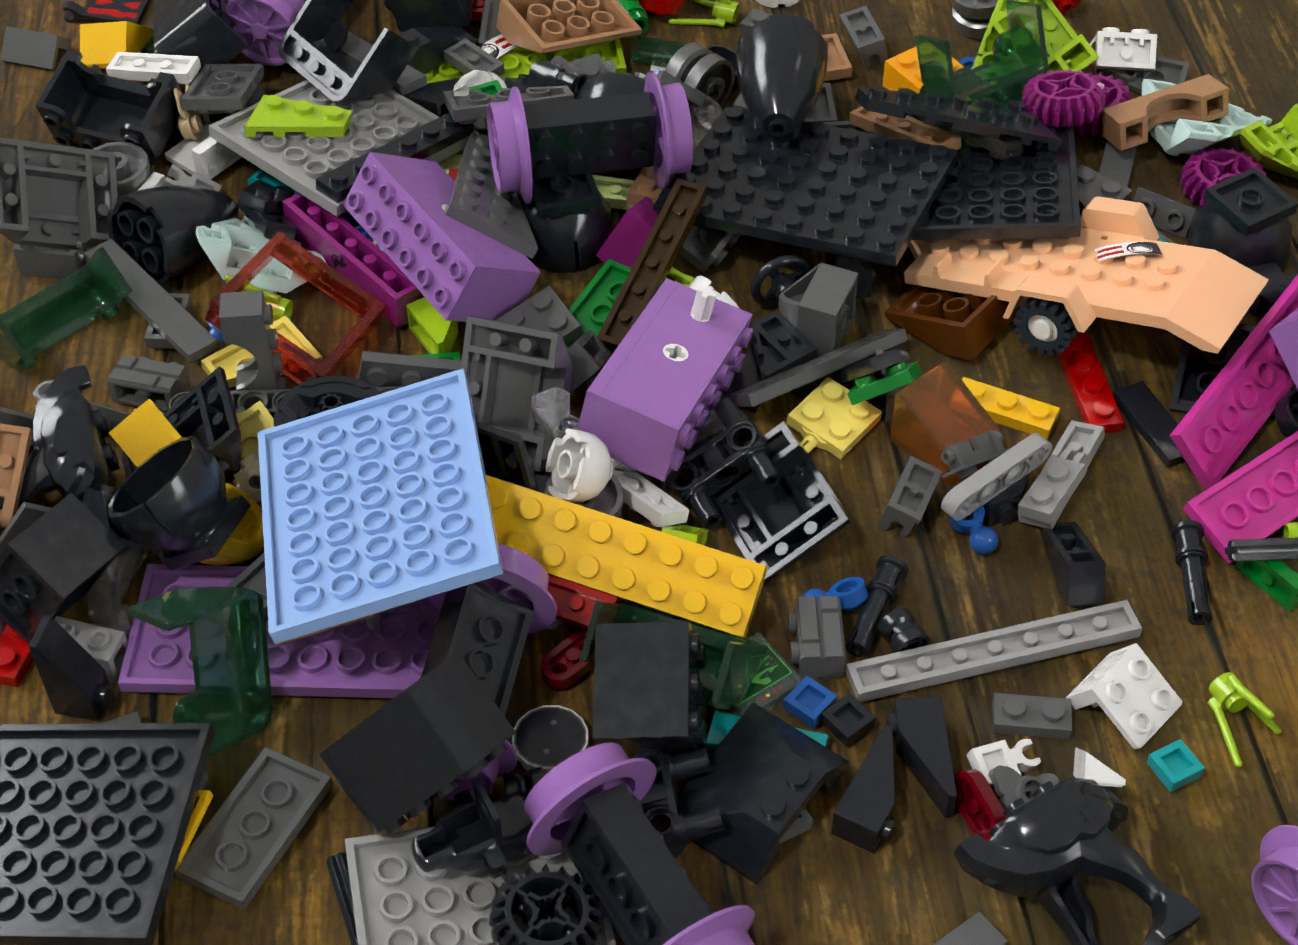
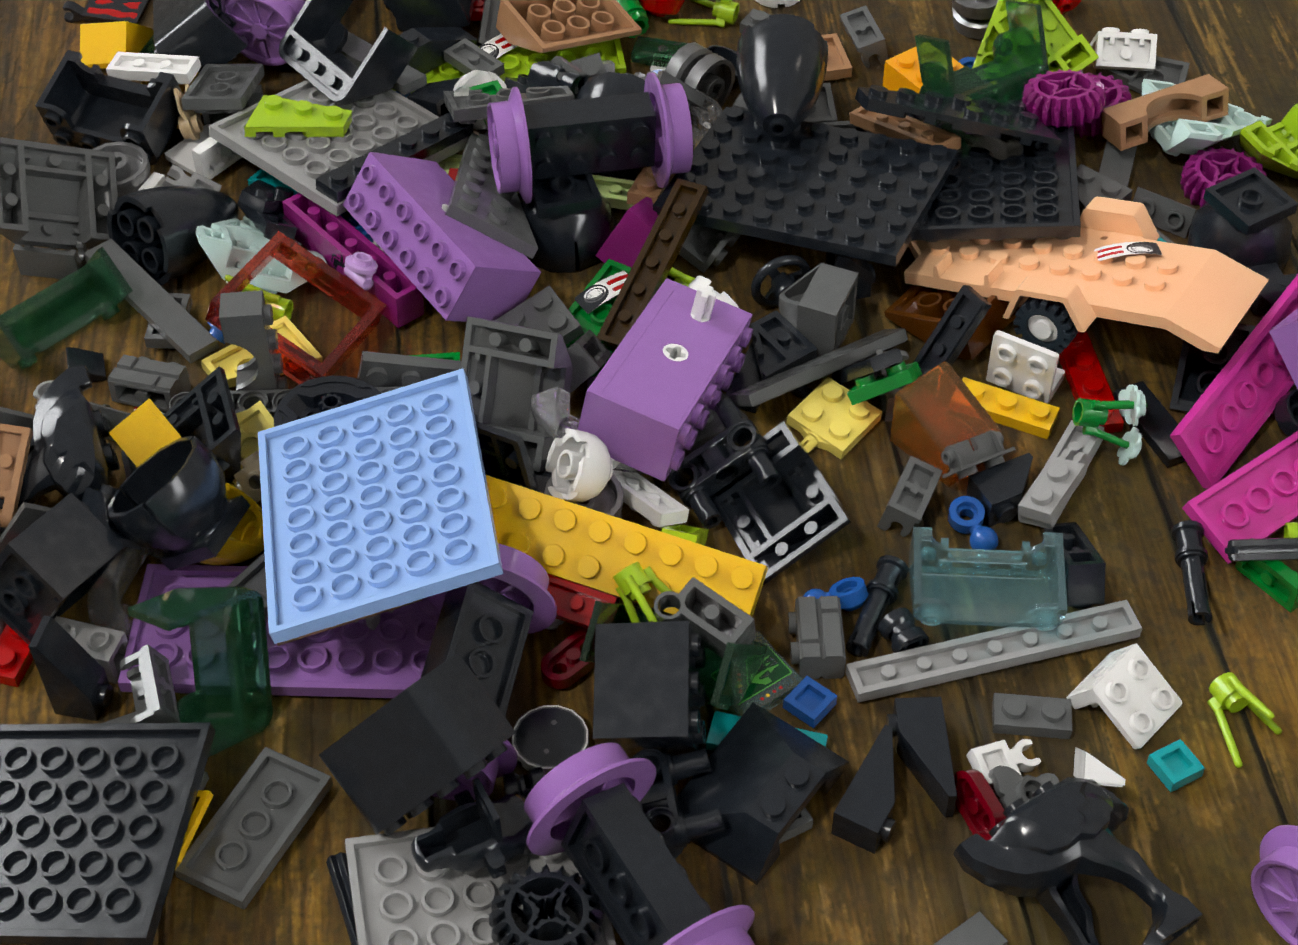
dark grey panel [0,26,71,70] -> none
lime slope [406,297,459,354] -> none
black plate [820,693,876,747] -> none
light grey beam [941,433,1052,521] -> none
none -> black slope [66,347,107,383]
none -> dark grey hinge [120,644,181,723]
none -> lavender plate [344,252,378,290]
none -> sticker [575,271,628,313]
none -> lime plant [613,562,672,623]
none -> dark grey hinge [654,577,756,665]
none -> clear light blue windscreen [908,527,1067,631]
none -> black tile [913,285,992,387]
none -> white bracket [986,330,1065,404]
none -> plant [1072,384,1147,466]

